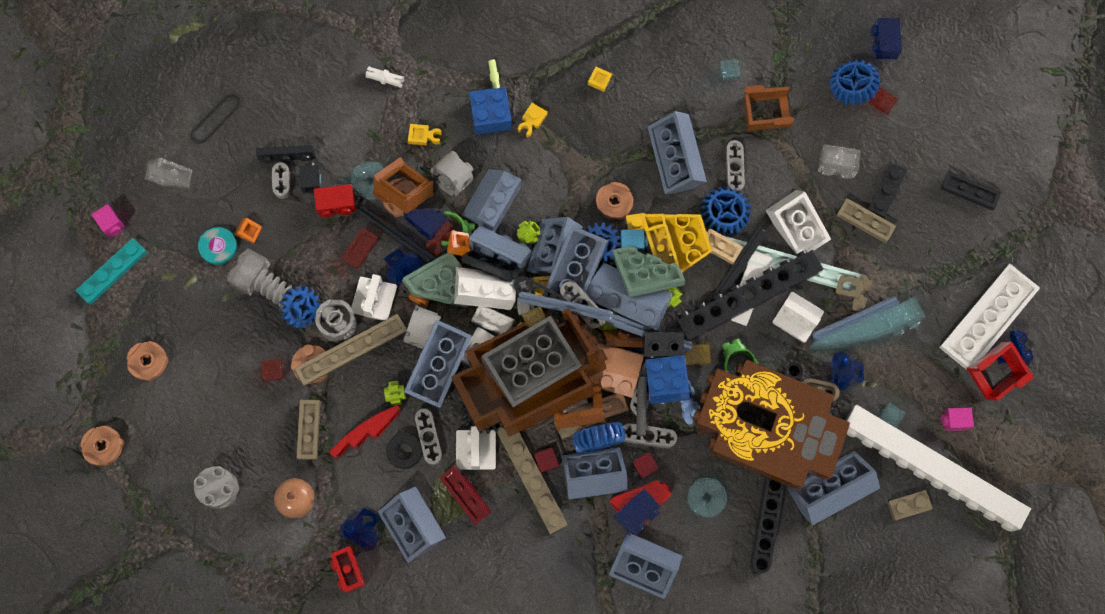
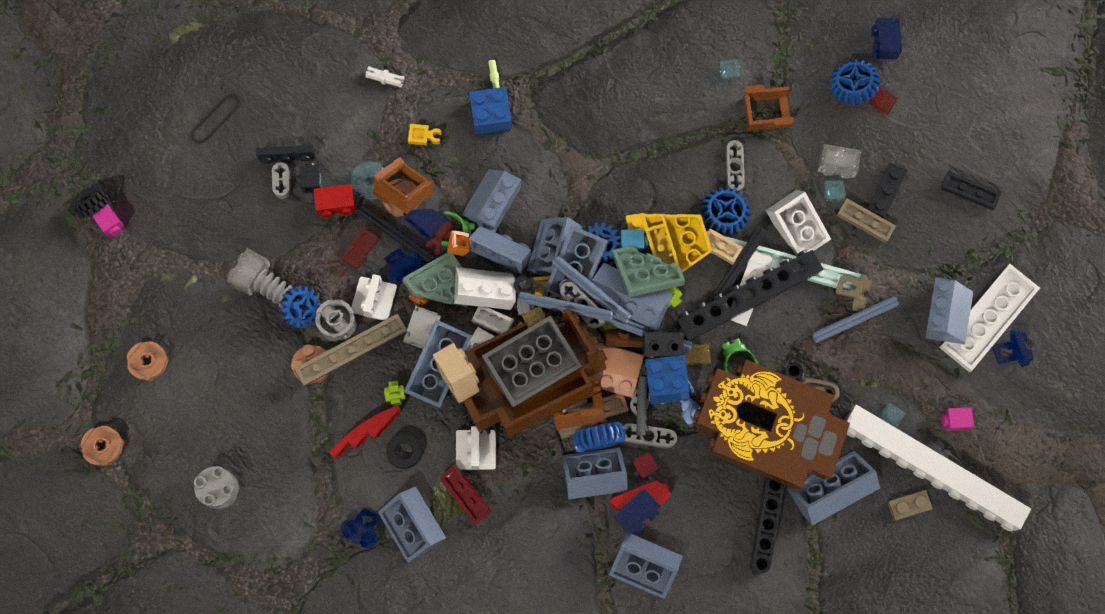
teal plate [75,238,148,305] -> none
clear slope [145,158,193,188] -> none
teal tile [198,227,237,265] -> none
orange slope [234,218,262,243] -> none
clear red plate [261,359,283,382] -> none
nougat cylinder [274,478,315,518] -> none
dark tan plate [297,400,321,460] -> none
red brick [330,546,366,594] -> none
light grey beam [415,409,442,466] -> none
light grey brick [430,151,473,196] -> none
black plate [462,251,521,281] -> none
dark tan plate [497,427,568,535] -> none
lime gear [517,221,540,244] -> none
yellow plate [518,103,547,137] -> none
dark red tile [534,448,559,473] -> none
yellow plate [588,67,612,92] -> none
nougat plate [596,182,634,220] -> none
sand blue slope [648,111,707,194] -> none
clear light blue plate [687,478,727,518] -> none
white bracket [772,292,824,342] -> none
clear light blue slope [809,297,926,351] -> none
clear blue bracket [832,352,864,390] -> none
red piece [966,342,1033,401] -> none
none -> black tyre [70,185,109,219]
none -> tan brick [433,343,480,403]
none -> sand blue axle [552,256,632,323]
none -> clear light blue plate [823,180,846,202]
none -> sand blue slope [926,278,973,345]

